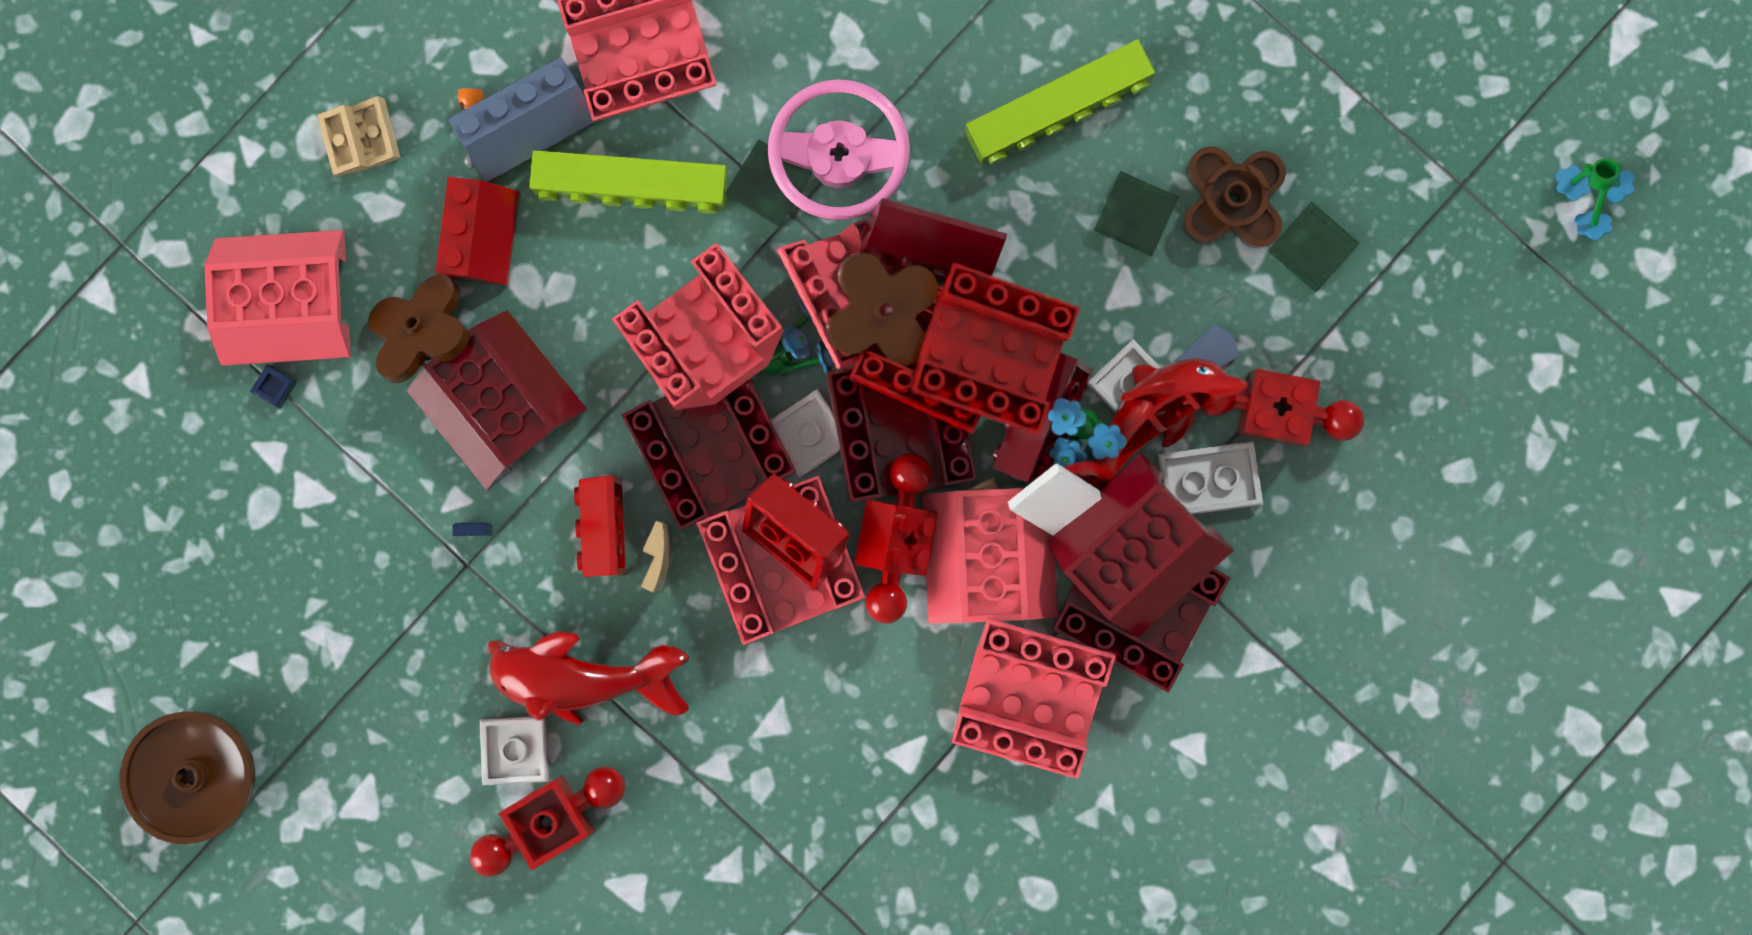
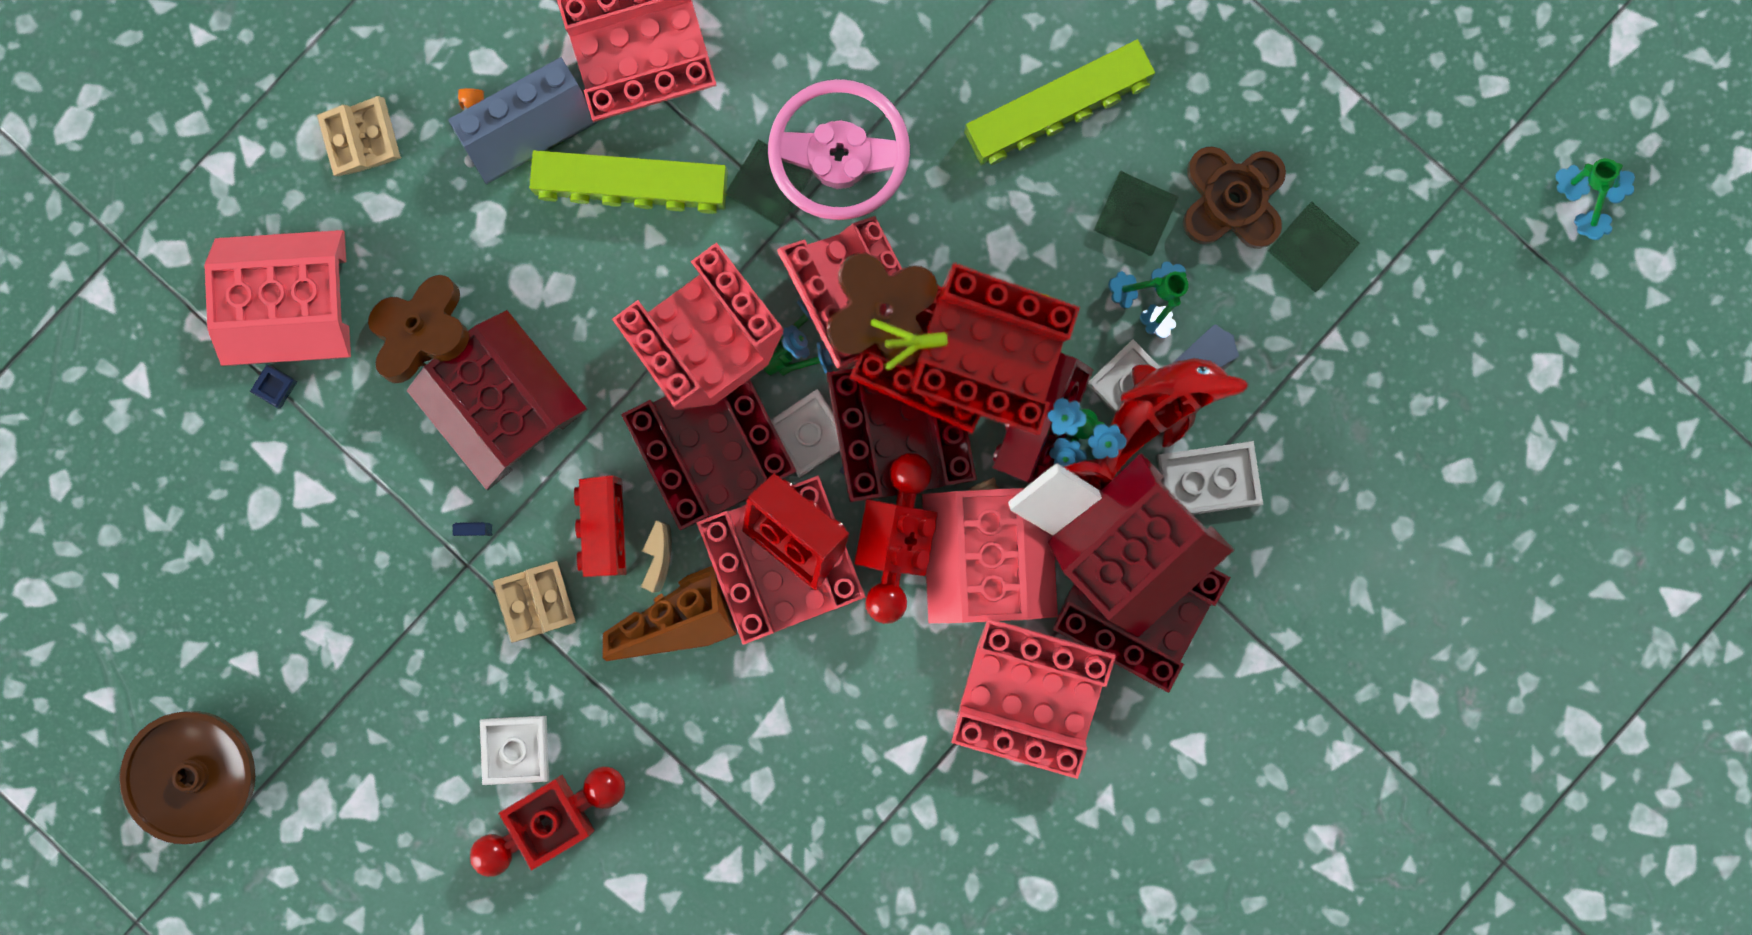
red slope [435,177,520,286] -> none
red animal [488,631,689,725] -> none
dark red slope [860,198,1007,282] -> none
red brick [1200,368,1364,447] -> none
none -> tan slope [492,561,576,643]
none -> dark orange wedge [603,565,737,661]
none -> lime plant [871,319,948,370]
none -> plant [1108,262,1189,339]

